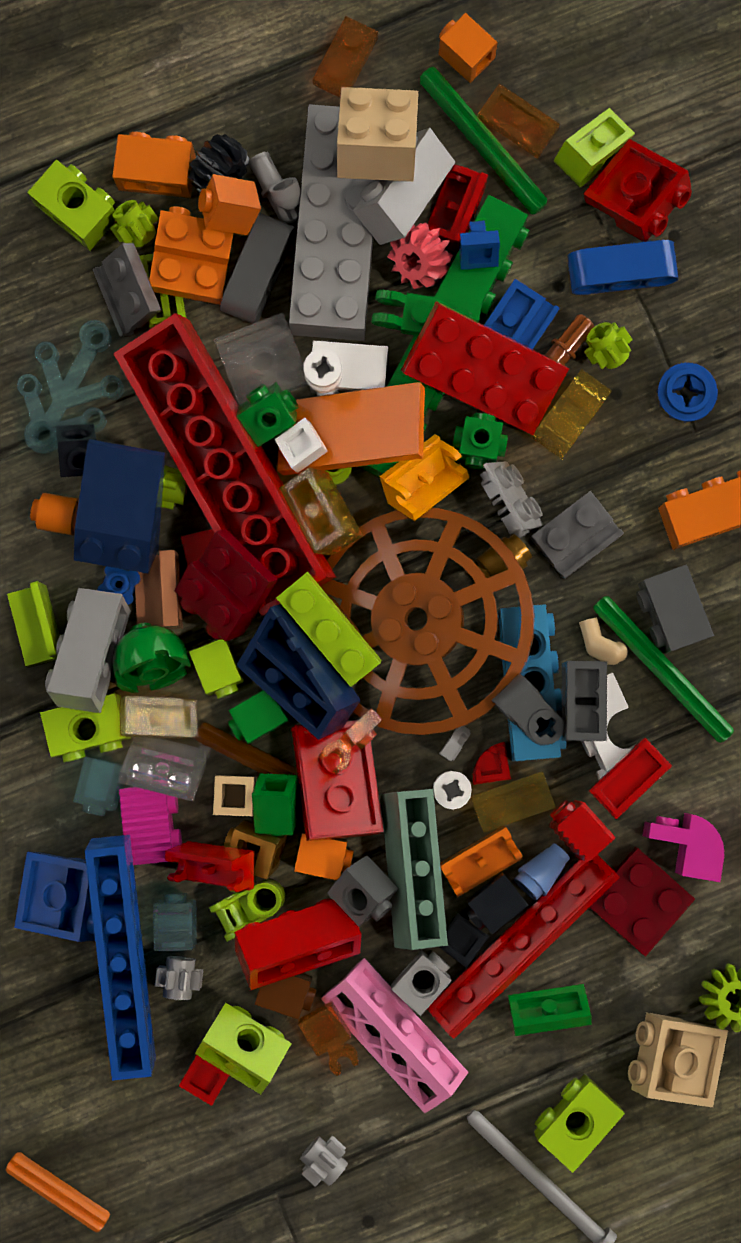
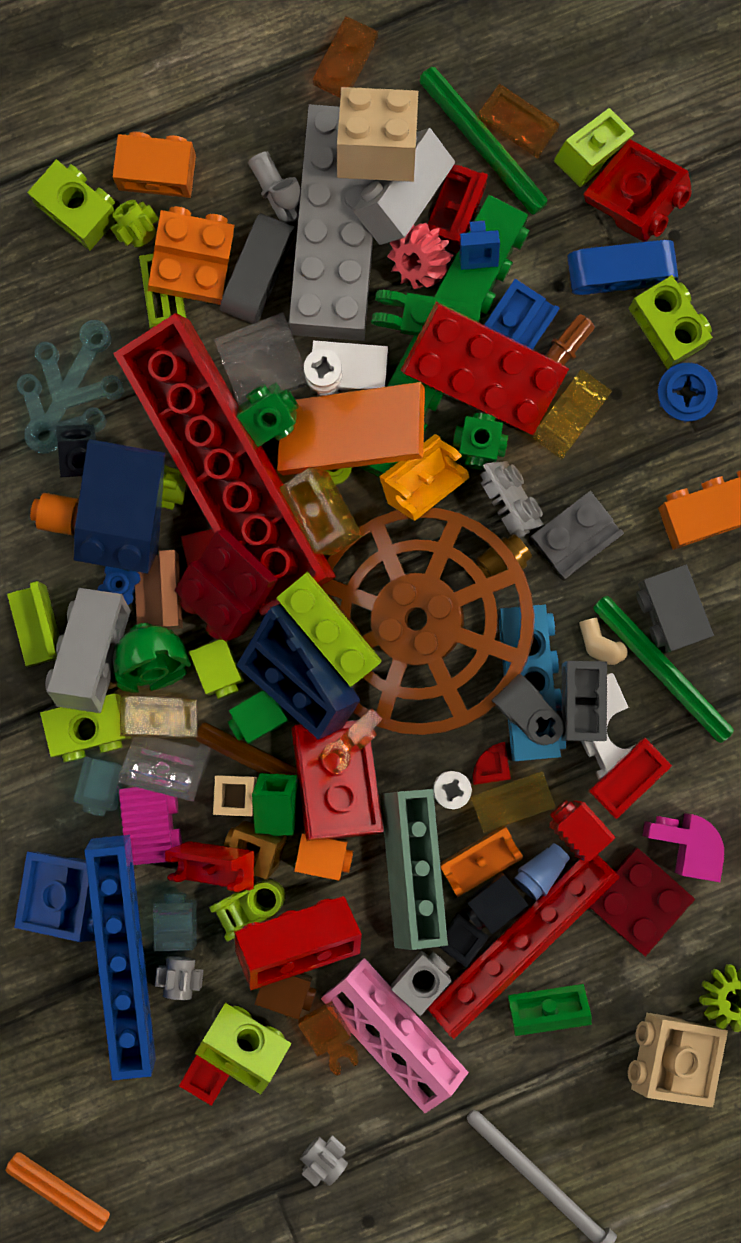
flat silver plate [93,243,162,336] -> none
black gear [188,134,250,193] -> none
orange brick [198,174,261,236] -> none
white plate [275,418,328,473] -> none
dark grey brick [327,856,399,927] -> none
orange brick [439,13,498,83] -> none
light grey tile [439,726,471,761] -> none
lime brick [534,1074,625,1173] -> none
lime gear [584,322,633,369] -> none
none -> lime brick [628,275,713,369]

